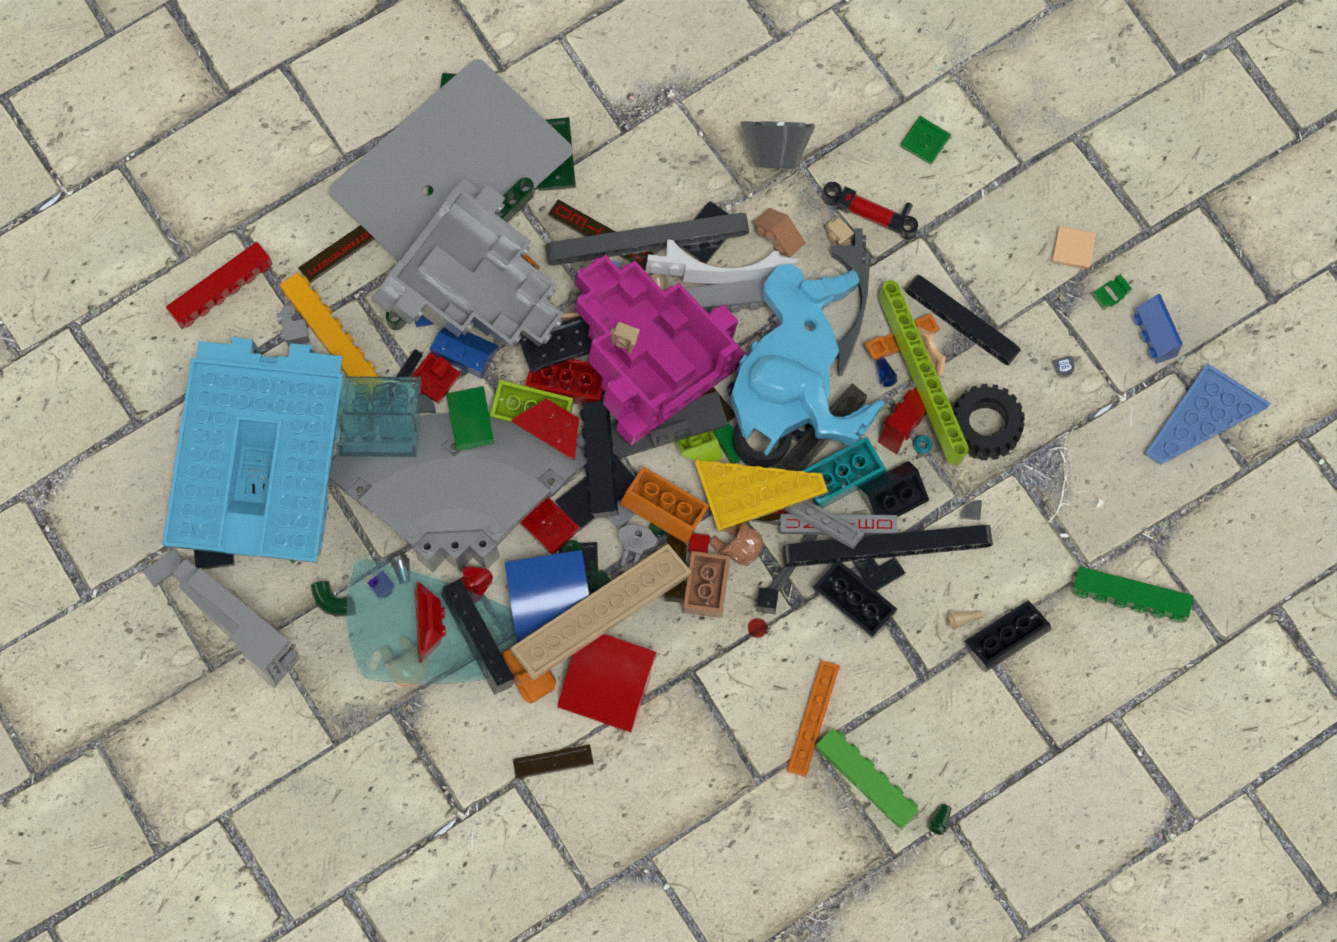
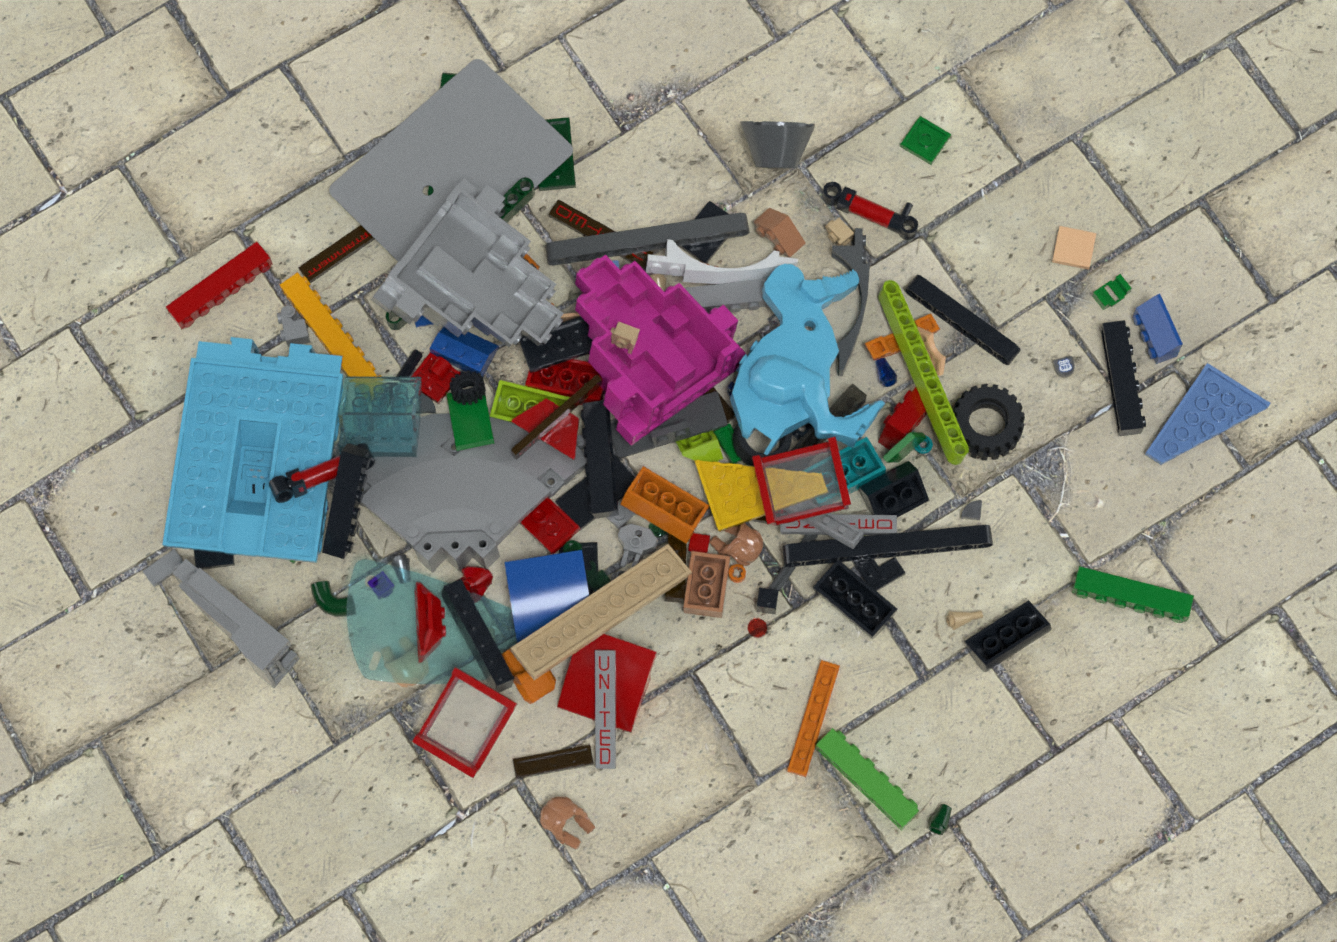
none -> piece [269,443,375,503]
none -> black brick [322,443,371,559]
none -> clear piece [412,667,518,778]
none -> black tyre [450,370,486,405]
none -> dark brown tile [511,375,602,460]
none -> nougat hair [540,797,595,850]
none -> light grey tile [595,650,616,769]
none -> orange bush [729,564,746,583]
none -> clear piece [752,437,851,526]
none -> green tile [883,432,927,463]
none -> black brick [1100,320,1146,436]

